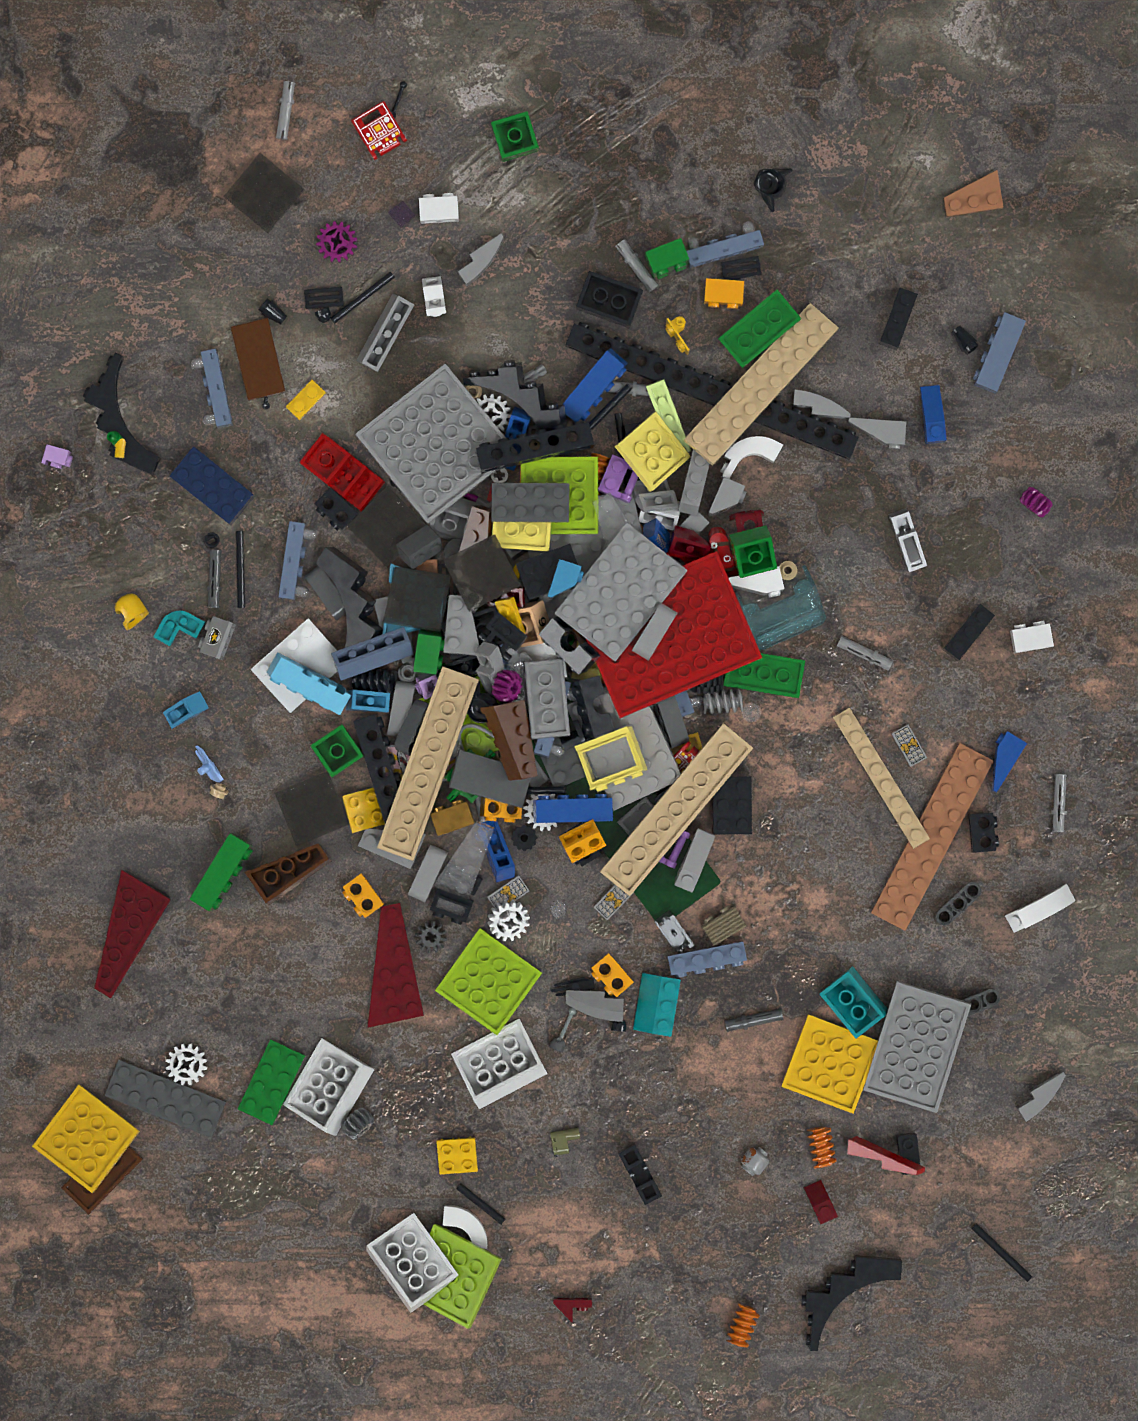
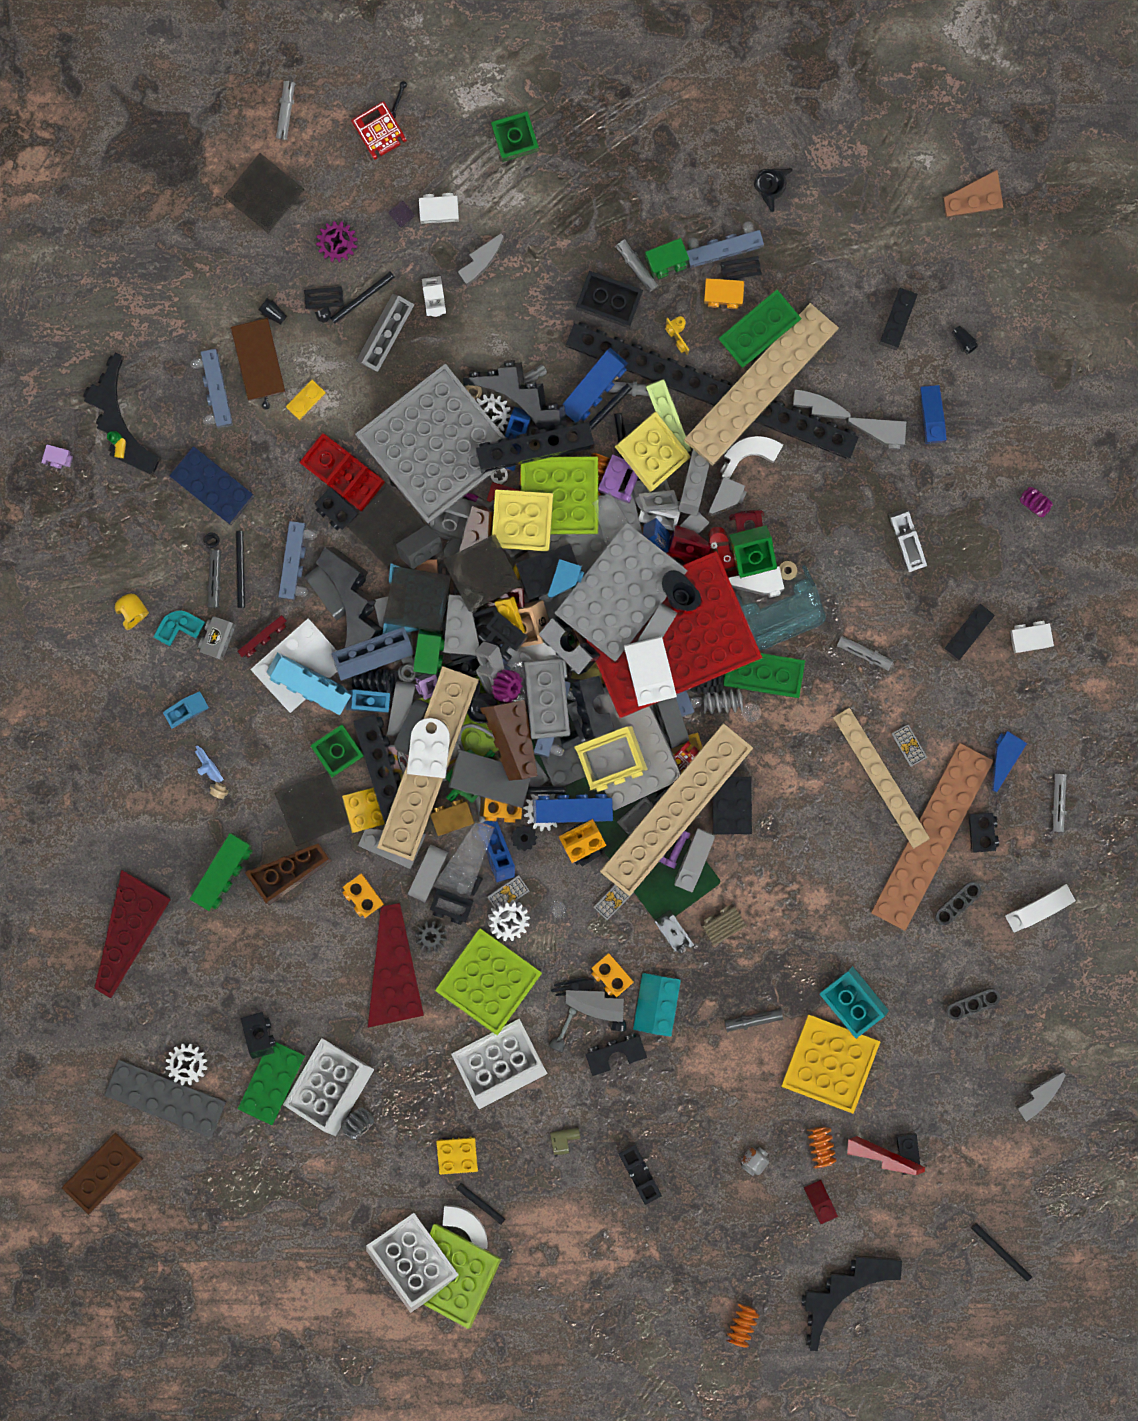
yellow plate [32,1085,140,1193] -> none
dark grey plate [492,483,570,522] -> none
dark red slope [553,1297,592,1323] -> none
sand blue brick [667,941,747,978] -> none
light grey plate [863,981,971,1113] -> none
sand blue brick [973,312,1026,394] -> none
none -> dark red plate [237,615,288,658]
none -> black brick [241,1012,276,1059]
none -> white plate [407,718,450,778]
none -> black arch [585,1033,647,1076]
none -> white slope [624,636,677,706]
none -> black piece [662,570,701,611]

